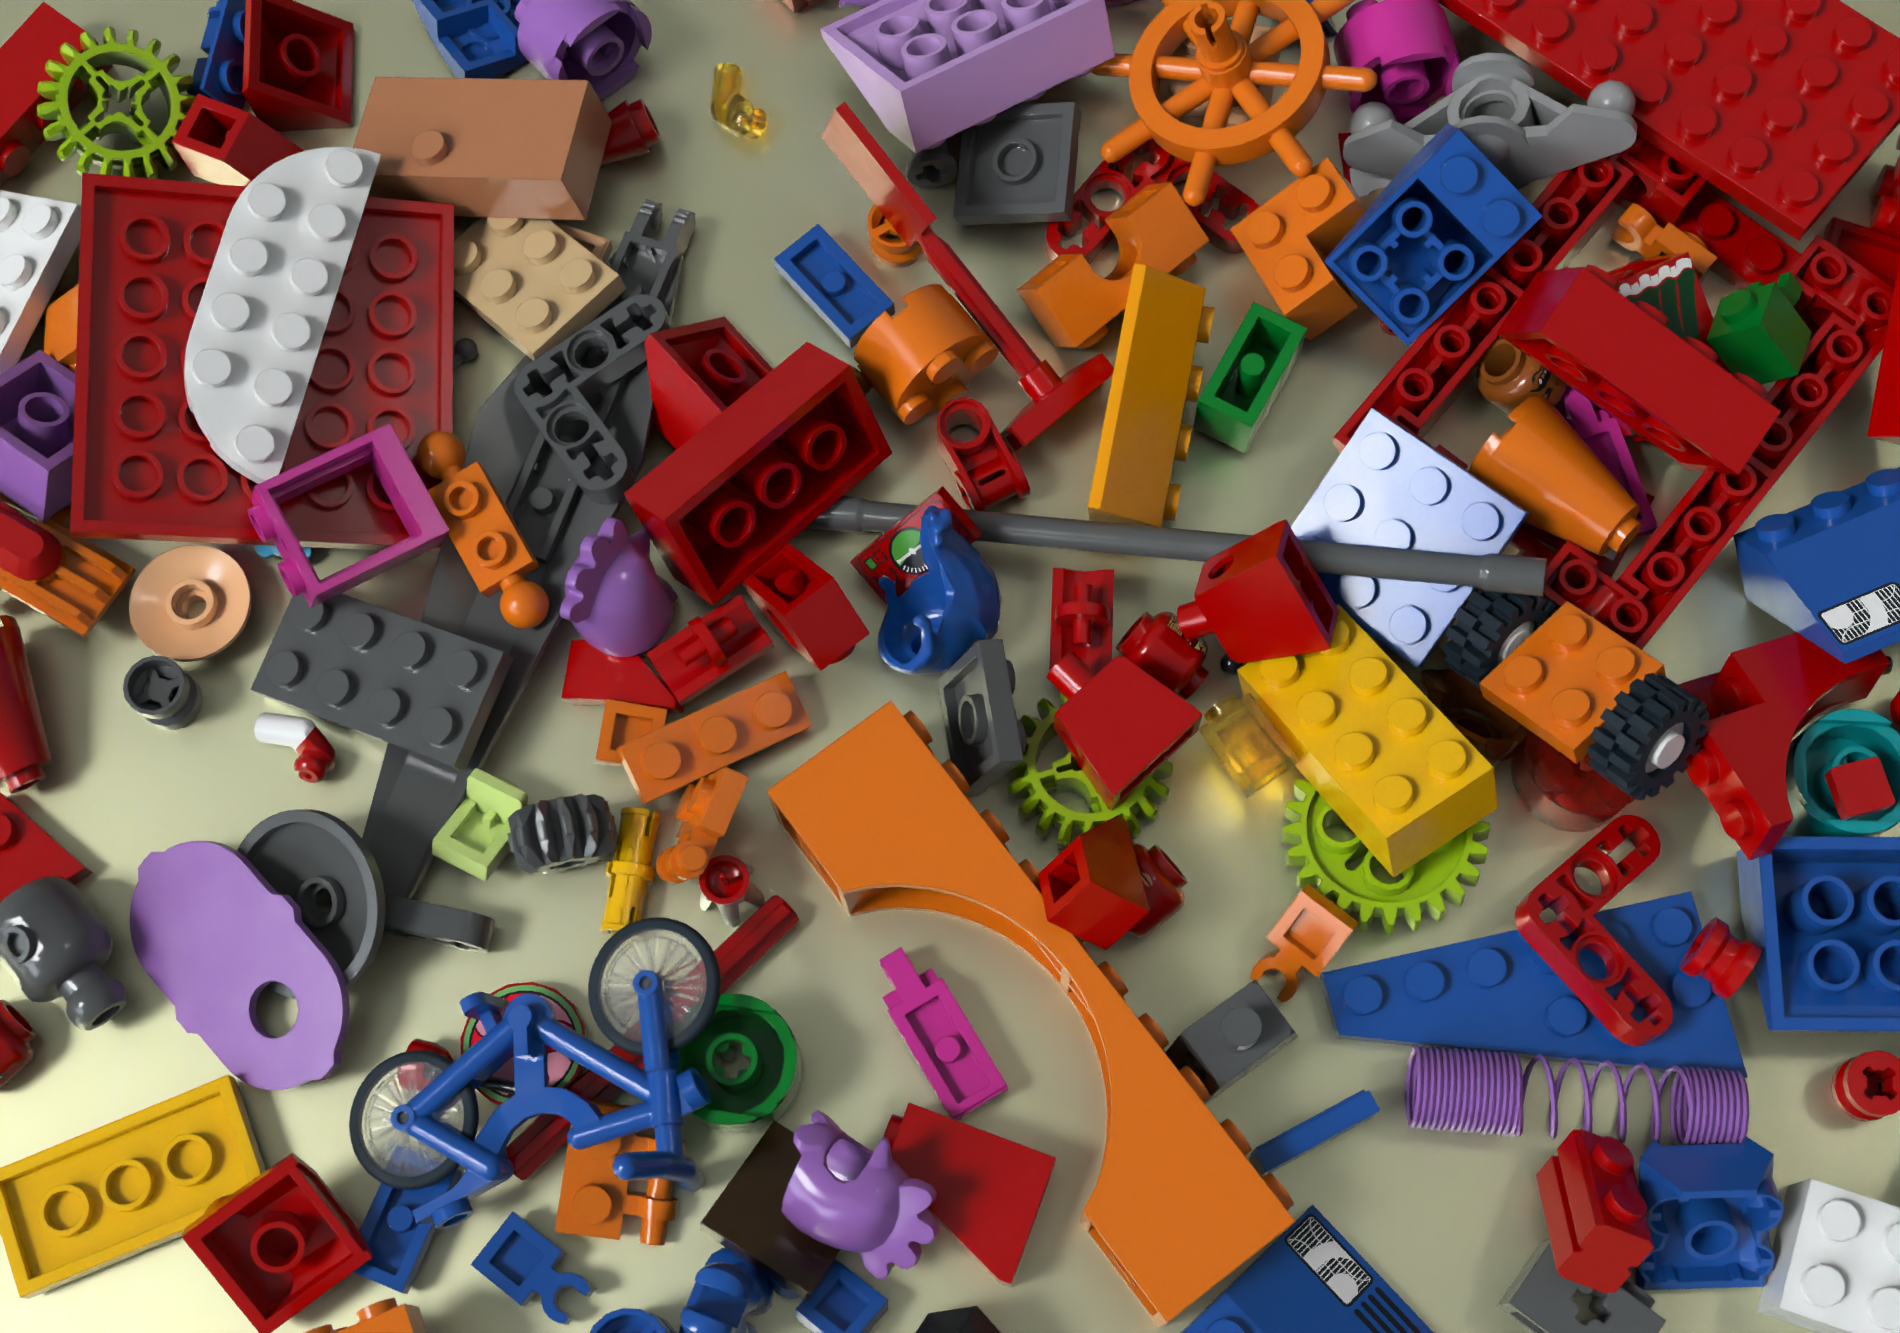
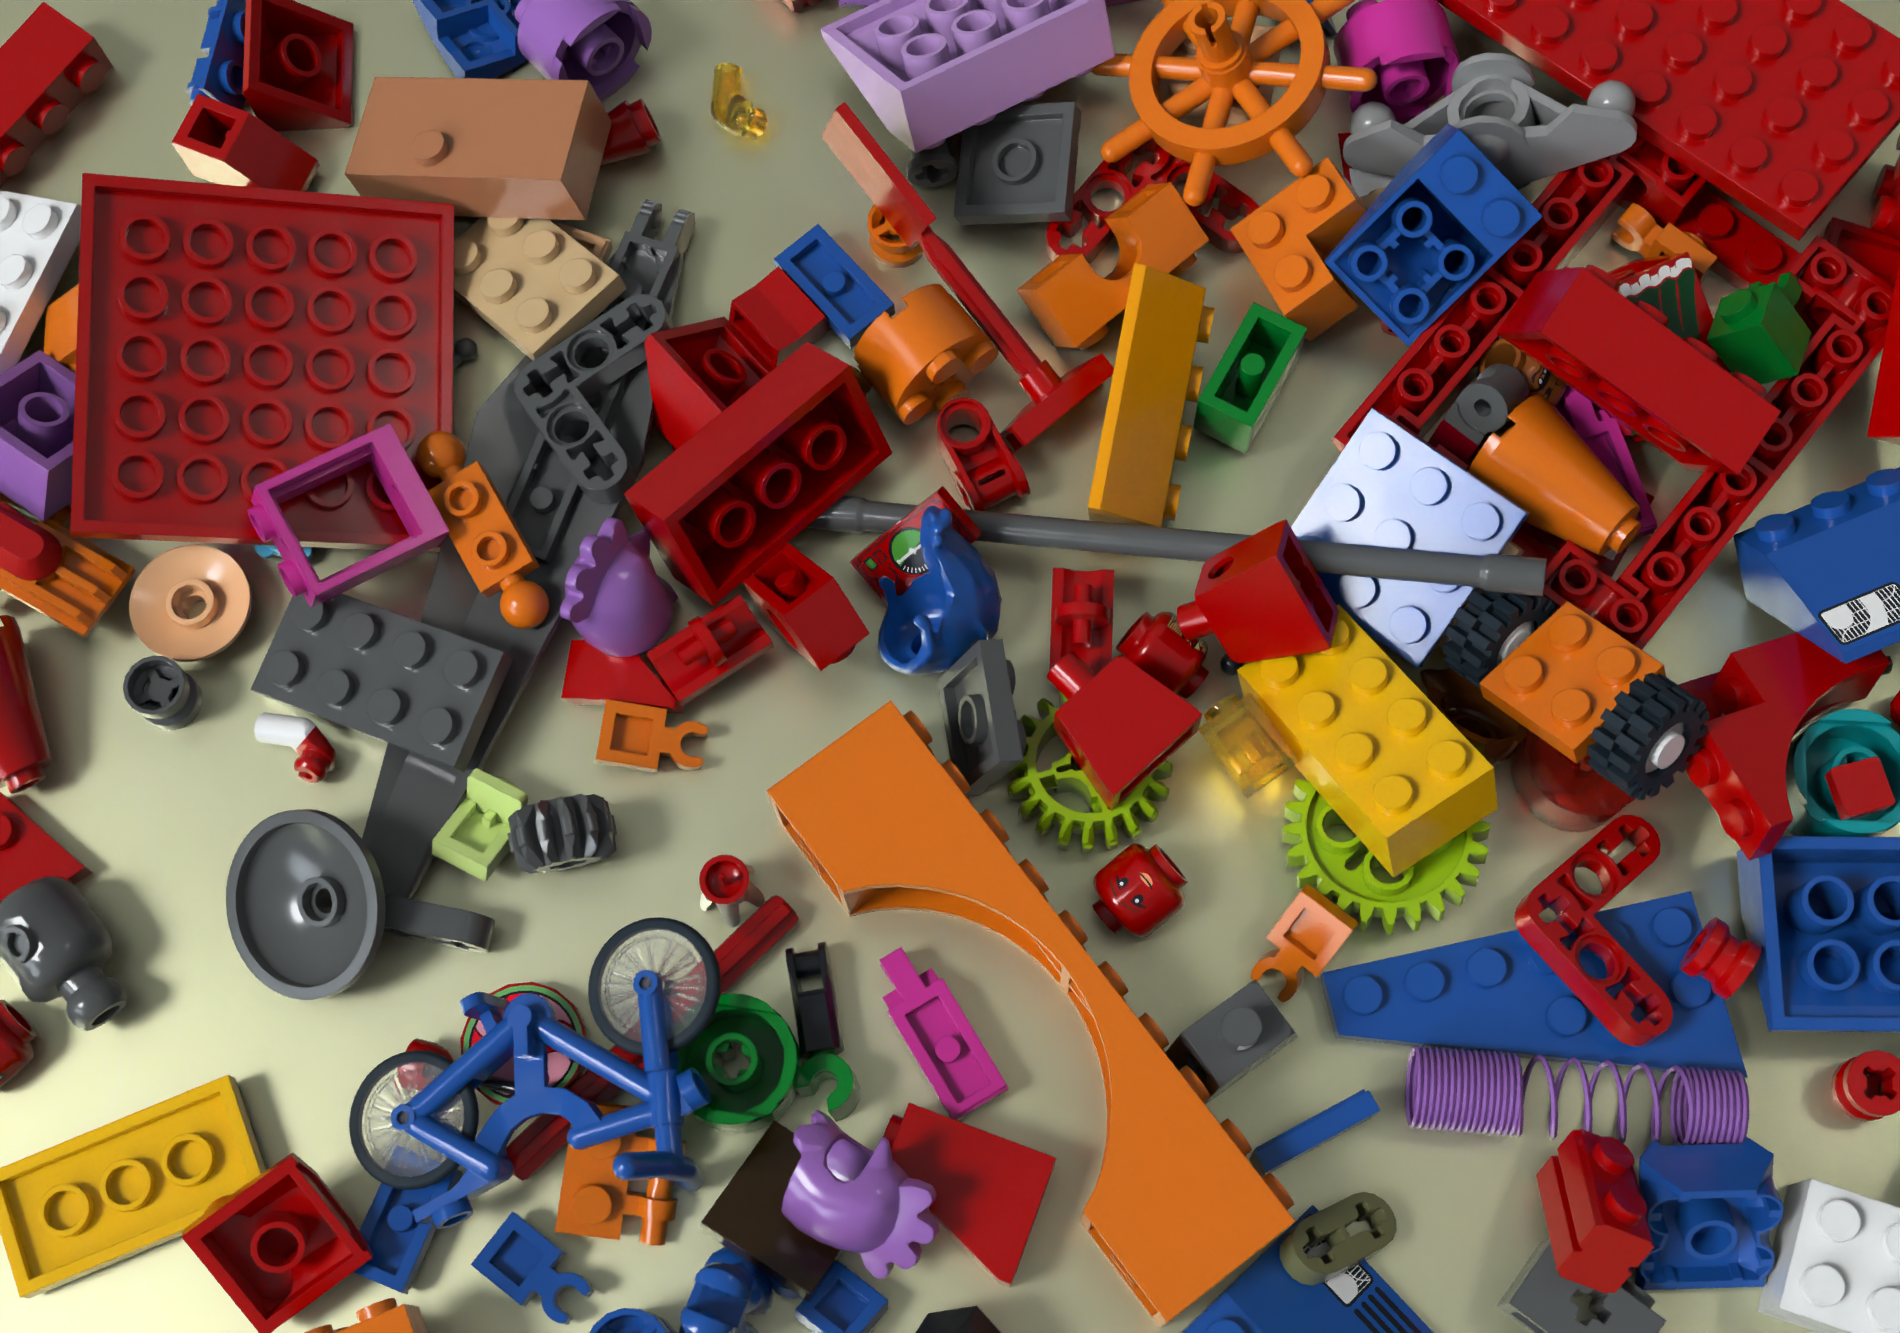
lime gear [37,27,196,179] -> none
medium lavender piece [130,841,350,1090] -> none
white plate [184,147,381,484] -> none
yellow pin [600,807,661,938] -> none
orange plate [616,671,812,806] -> none
orange plate [656,767,749,884] -> none
red slope [1038,815,1150,950] -> none
none -> red piece [728,266,830,369]
none -> black piece [785,942,860,1122]
none -> olive beam [1280,1192,1396,1286]
none -> dark grey leg [1428,363,1529,471]

